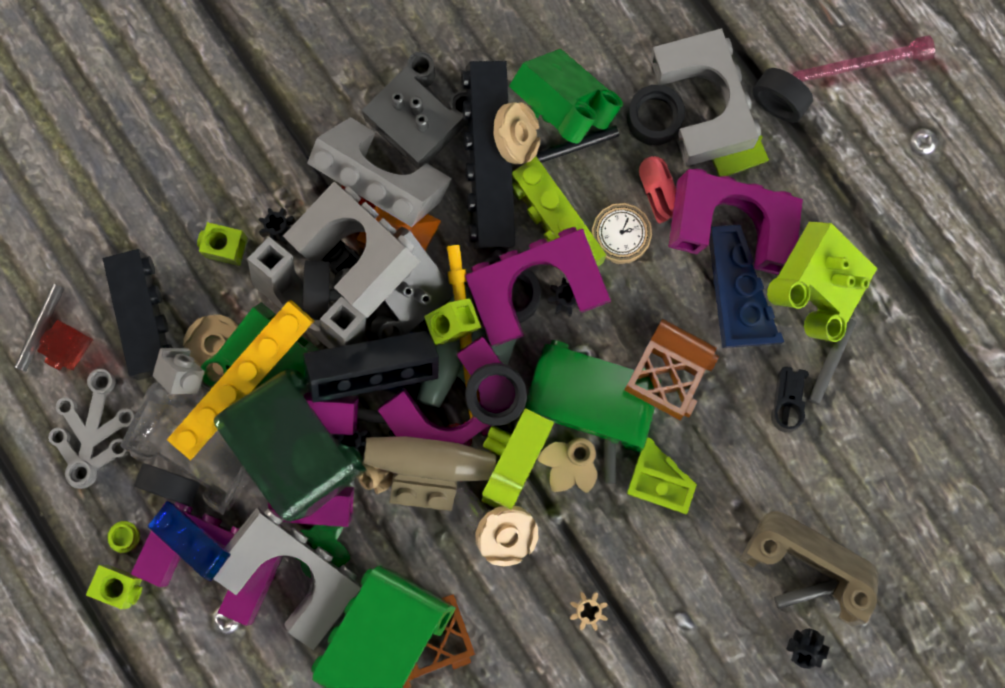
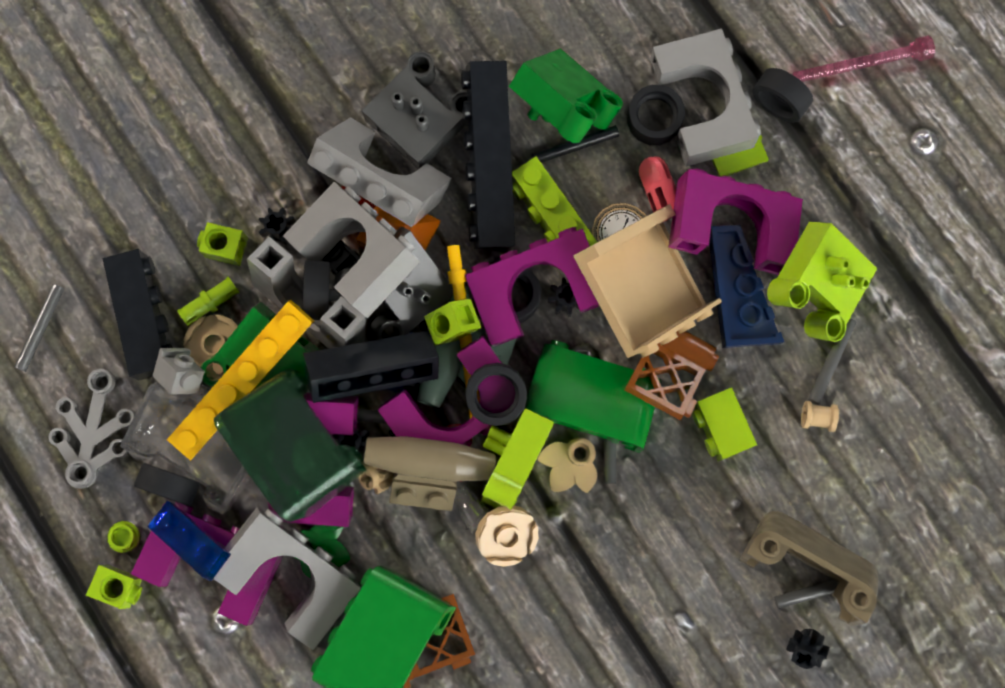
clear red brick [37,319,93,371] -> none
tan tile [494,102,540,165] -> none
tan gear [570,592,608,631] -> none
lime wing [626,437,697,515] -> none
black piece [771,367,809,432] -> none
none -> lime pin [177,276,240,326]
none -> tan panel [573,204,722,358]
none -> lime brick [692,387,757,462]
none -> tan bush [801,401,839,432]

